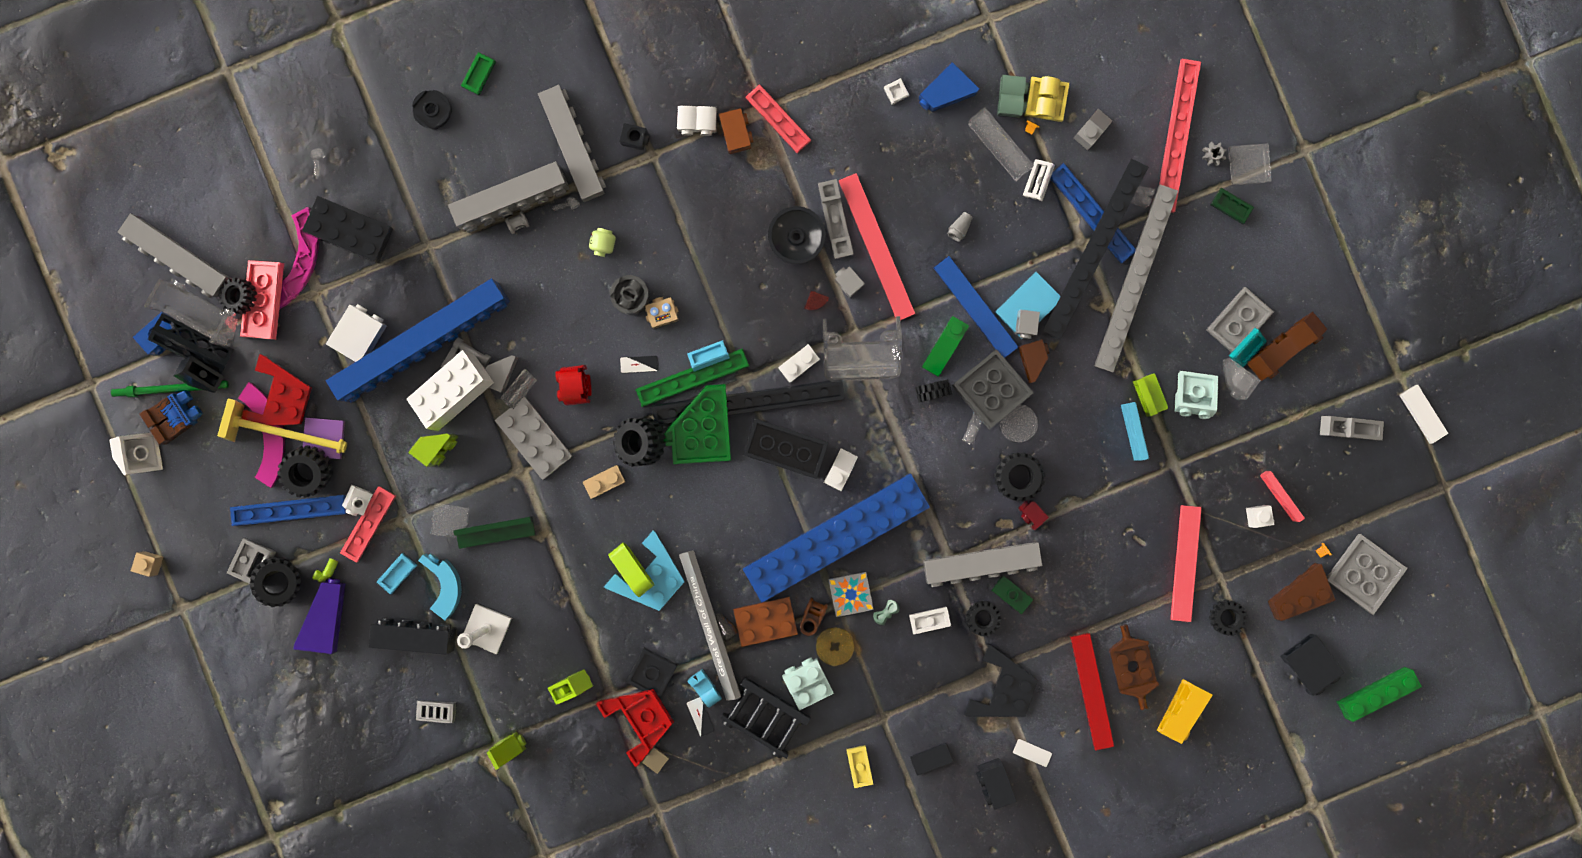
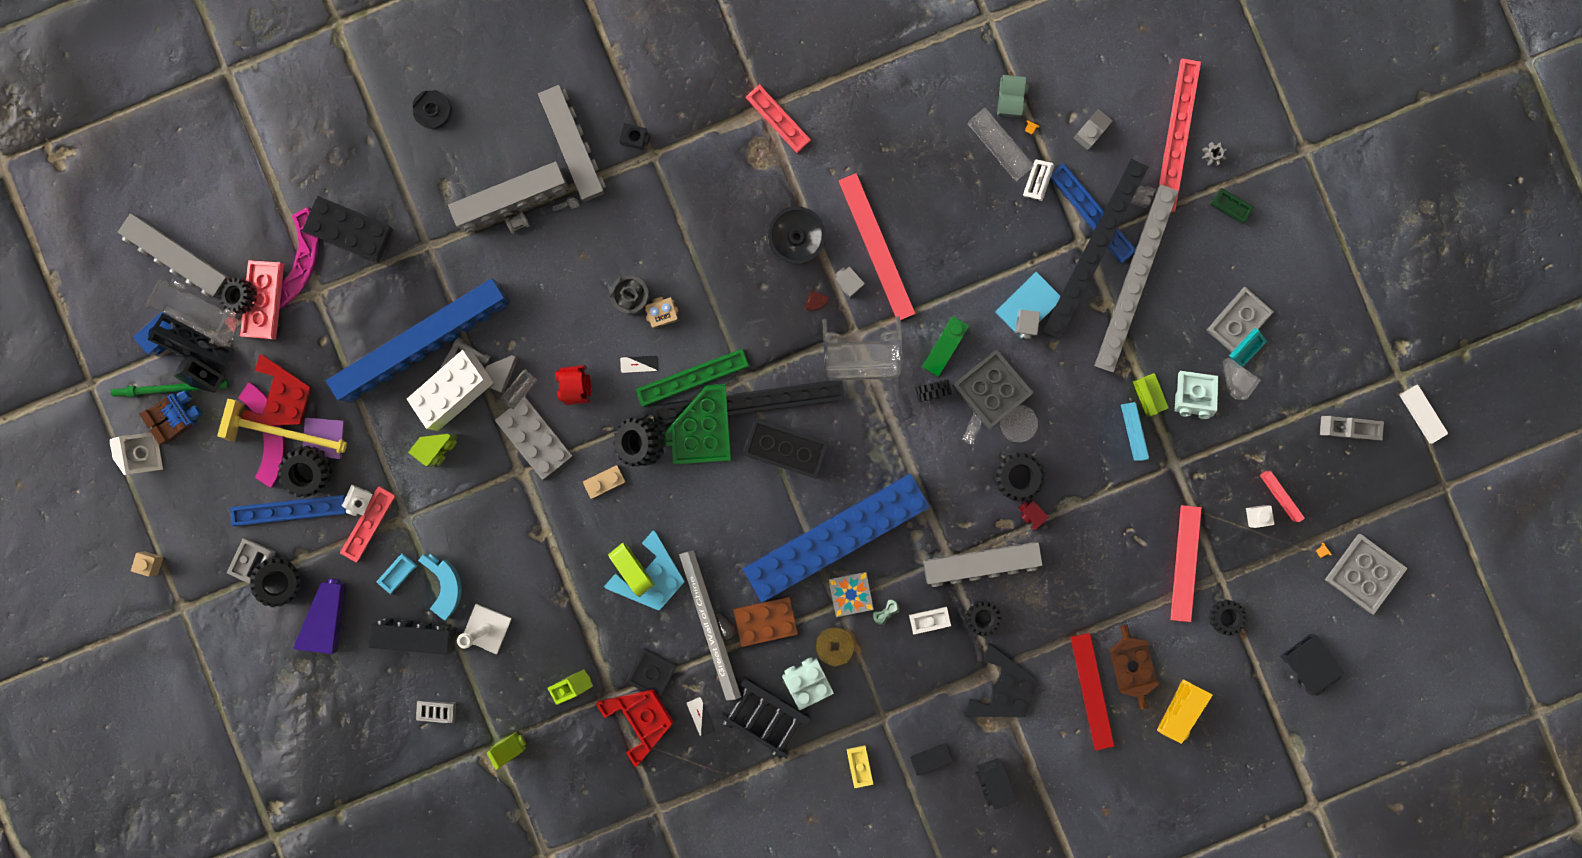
clear hand [311,148,324,176] -> none
lime arm [312,558,338,583] -> none
white brick [326,304,387,362] -> none
clear piece [430,503,469,538] -> none
dark green fence [453,516,536,549] -> none
green tile [461,52,496,95] -> none
yellowish green head [589,228,616,257] -> none
dark tan tile [642,746,669,774] -> none
white brick [677,106,717,136] -> none
medium azure tile [687,340,729,372] -> none
medium azure leg [688,669,722,708] -> none
dark orange brick [719,108,754,154] -> none
white plate [778,344,820,383] -> none
reddish brown piece [800,597,828,636] -> none
light grey slope [818,179,853,259] -> none
white slope [824,449,858,491] -> none
white tile [884,78,909,105] -> none
blue slope [919,62,979,112] -> none
blue tile [934,256,1018,358] -> none
light grey cone [947,212,973,242] -> none
dark green plate [991,575,1034,614] -> none
white sticker [1013,739,1052,767] -> none
reddish brown slope [1018,339,1049,384] -> none
light yellow plate [1024,77,1069,122] -> none
clear tile [1229,143,1271,185] -> none
reddish brown brick [1247,312,1327,381] -> none
reddish brown wedge [1268,563,1335,621] -> none
green brick [1336,667,1422,722] -> none

